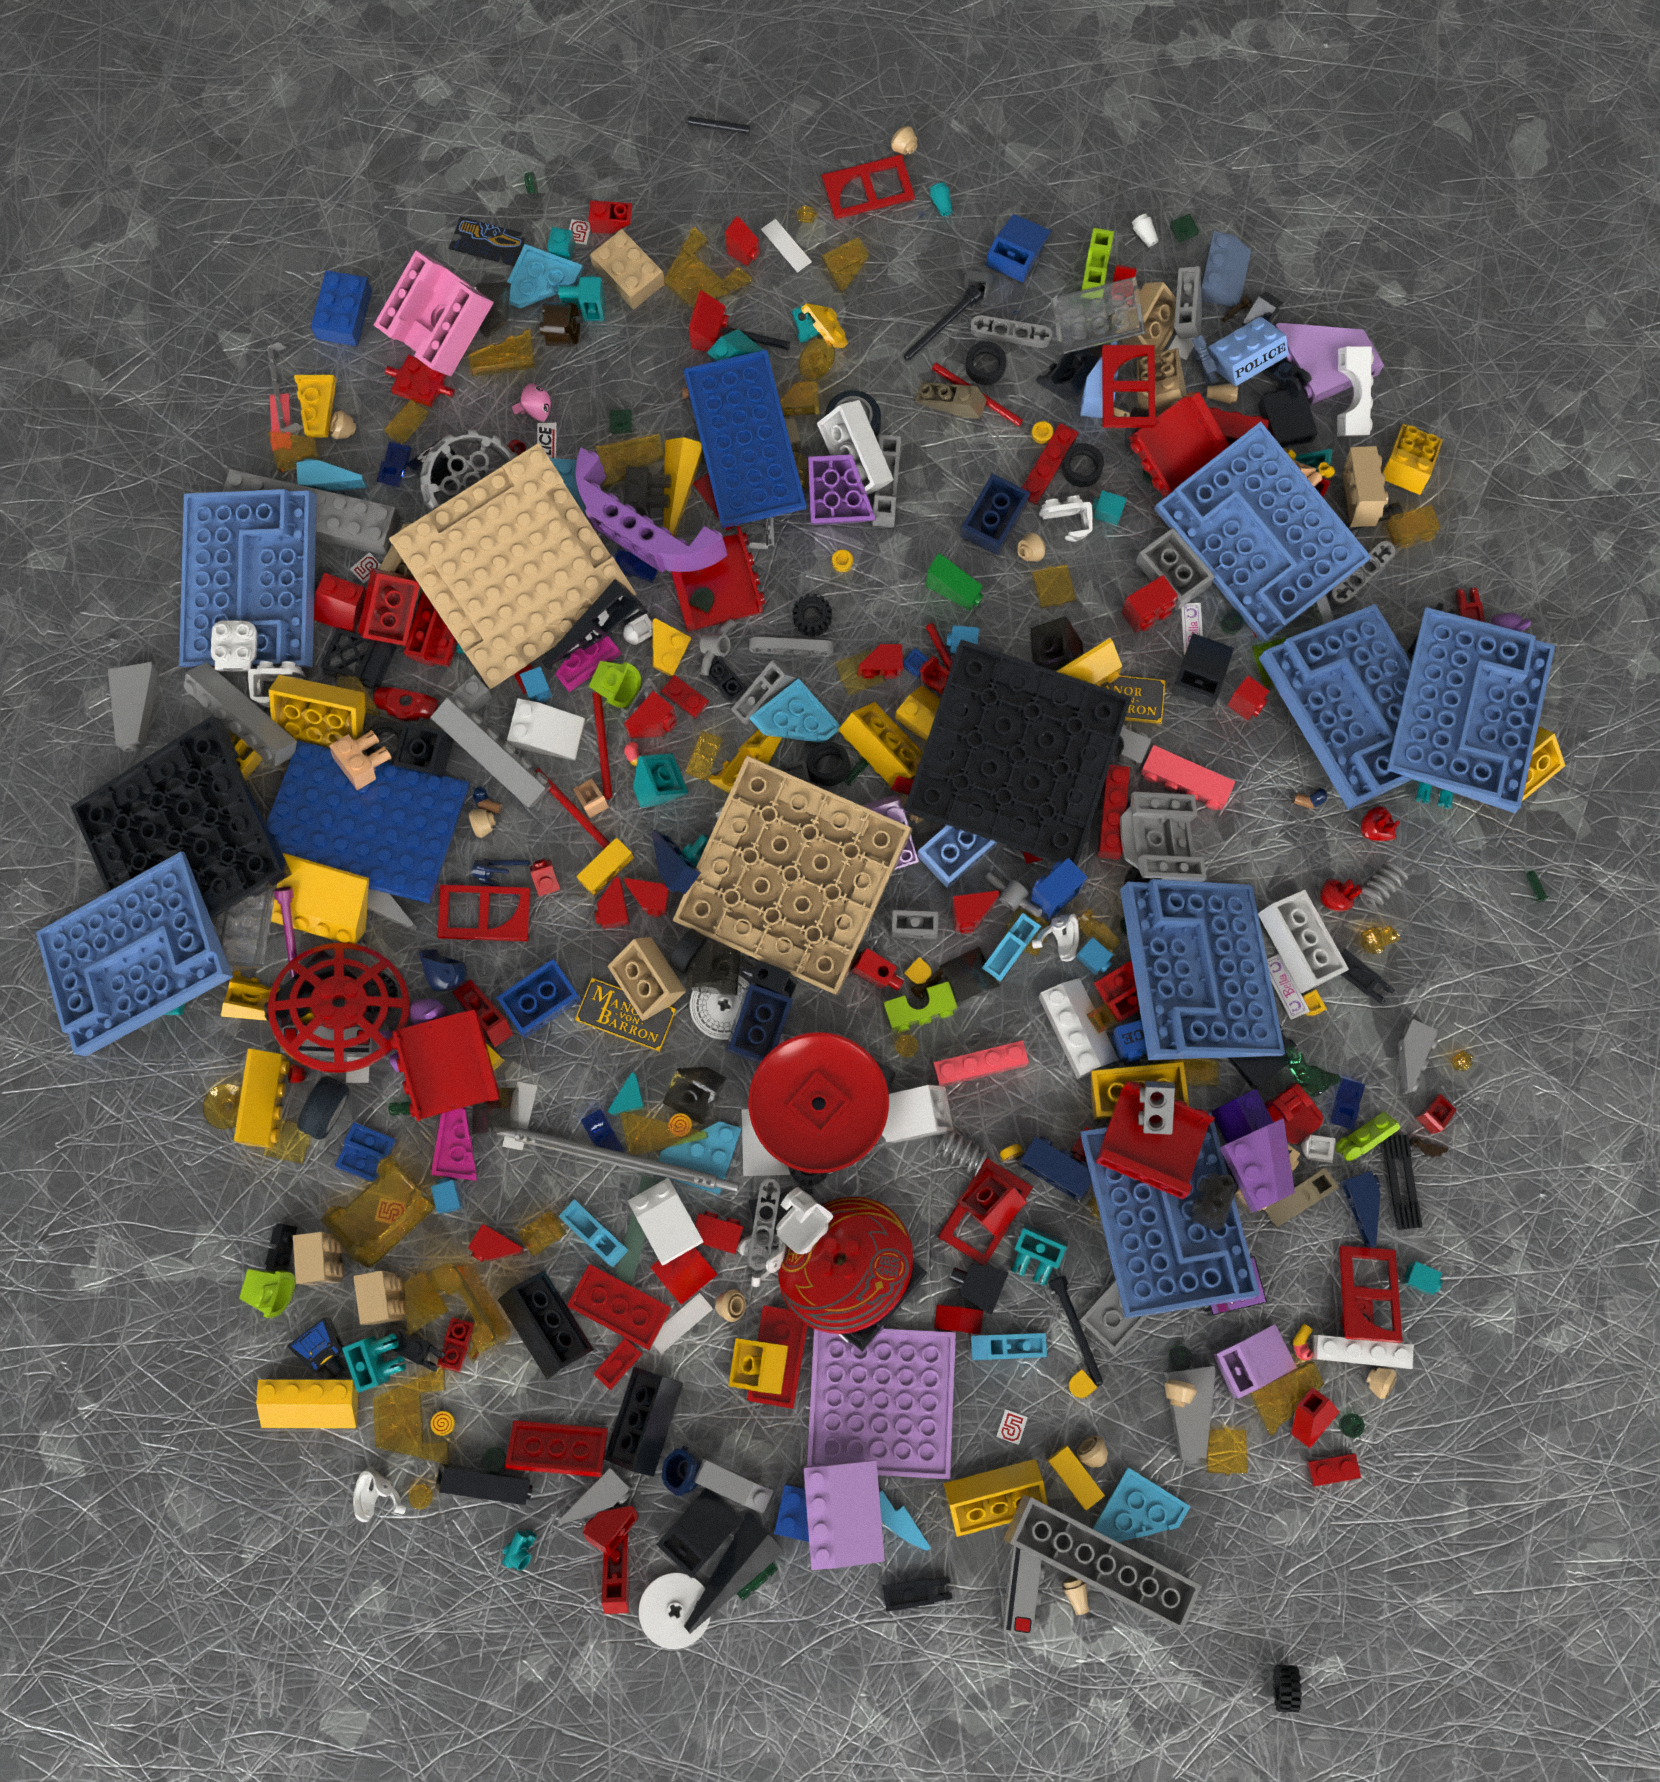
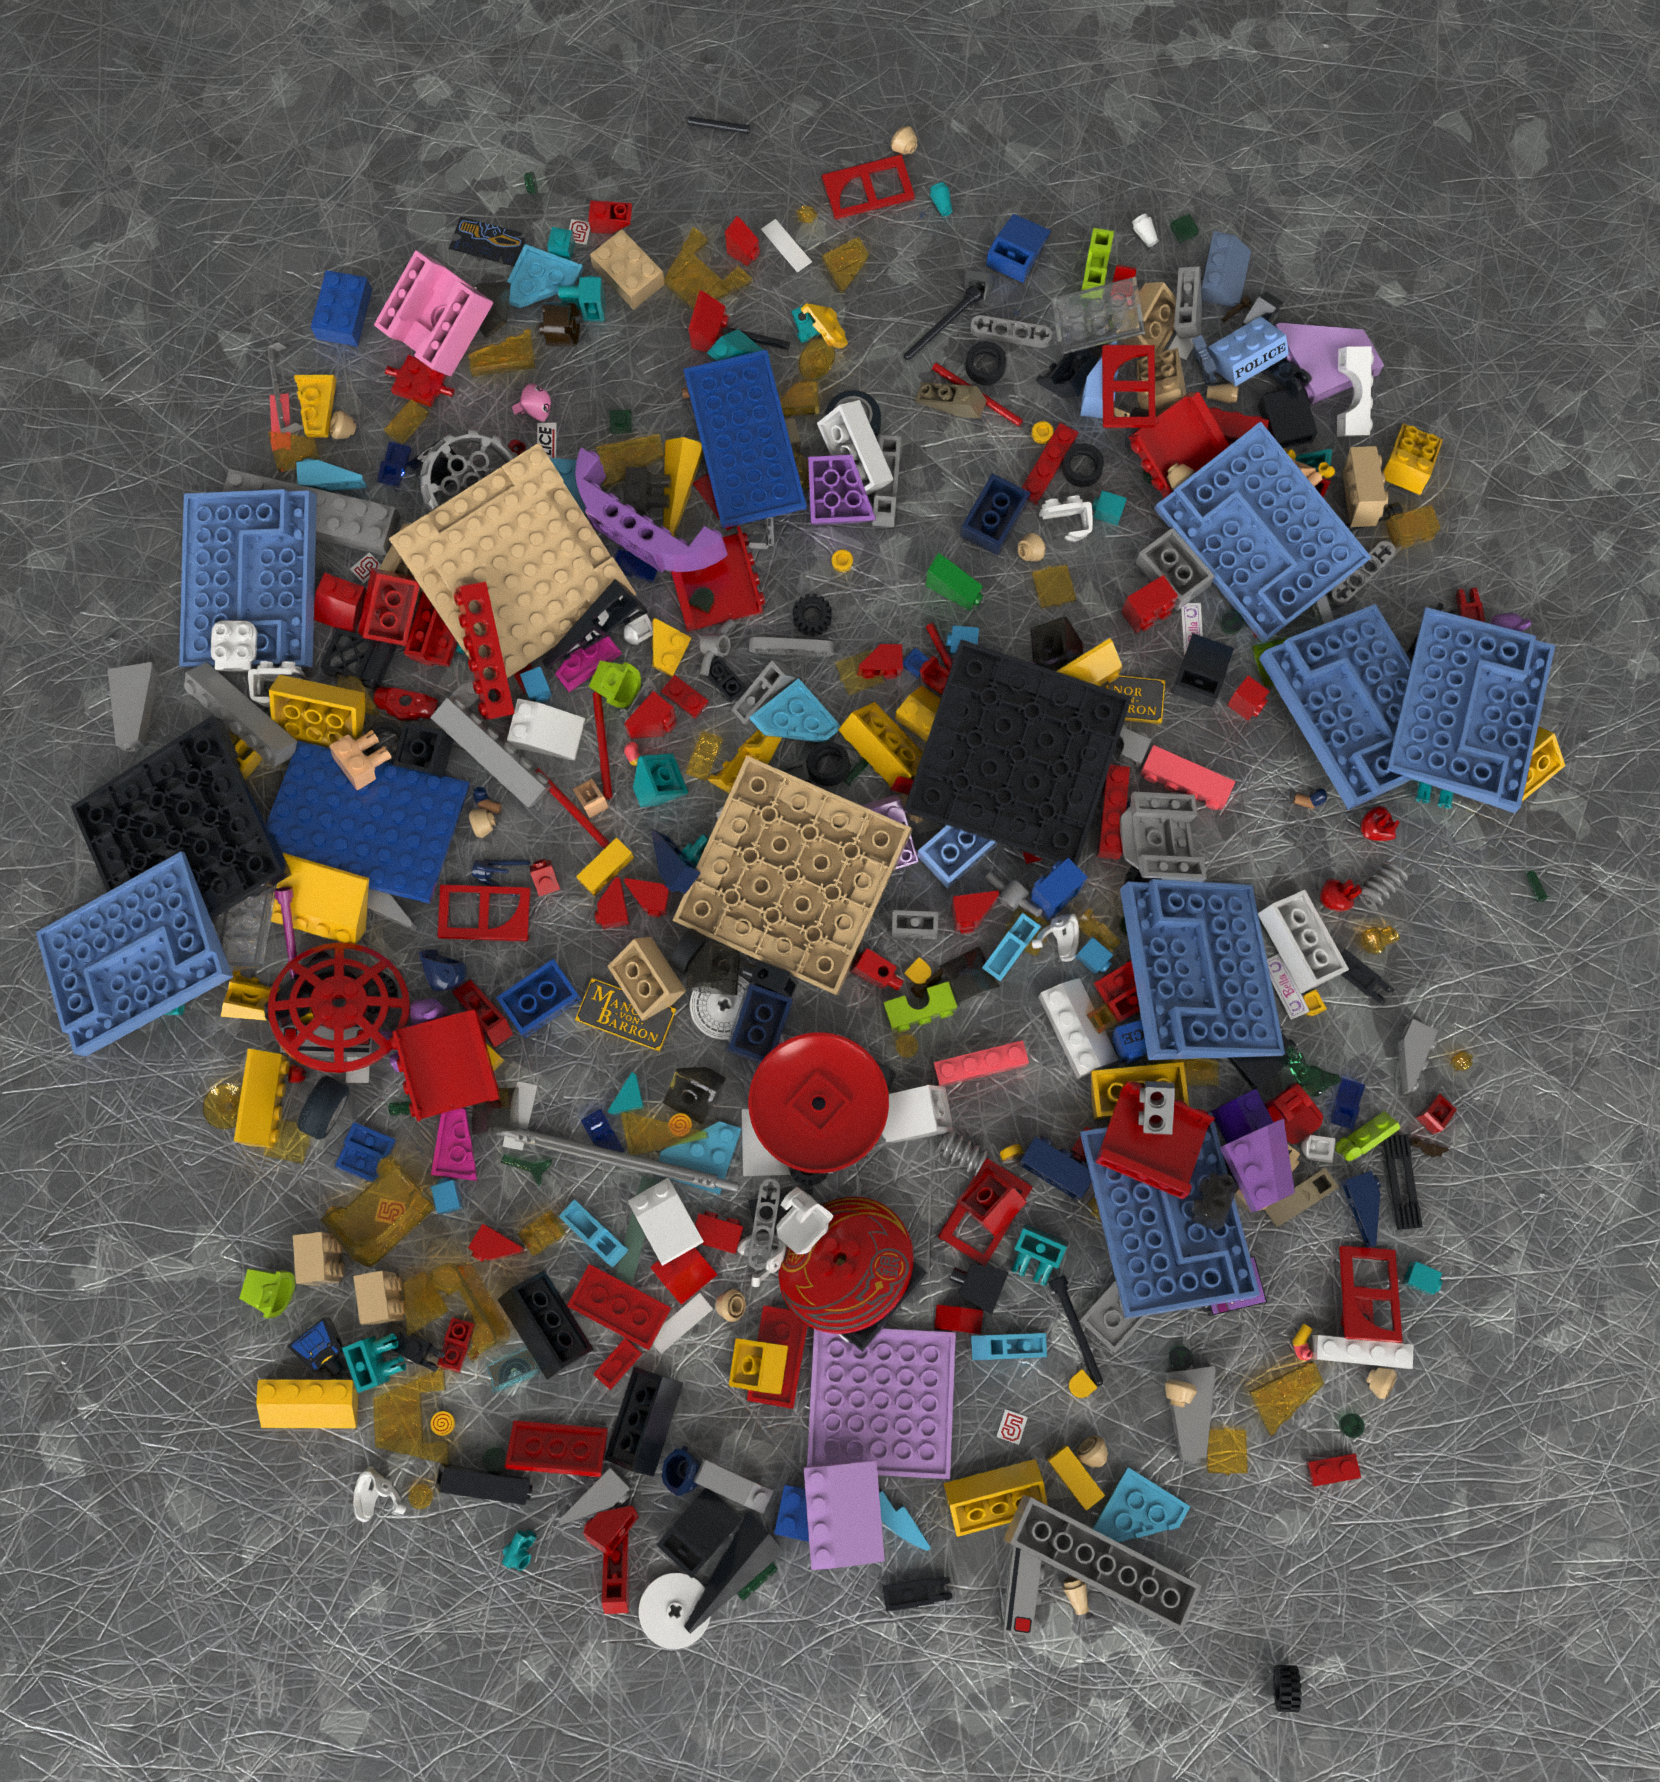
black hinge [265,1223,298,1271] -> none
lavender slope [1212,1324,1297,1399] -> none
red slope [1291,1387,1339,1449] -> none
none -> red brick [454,582,515,720]
none -> clear light blue panel [487,1349,541,1393]
none -> clear green piece [501,1154,552,1186]
none -> tan cone [1166,463,1195,491]

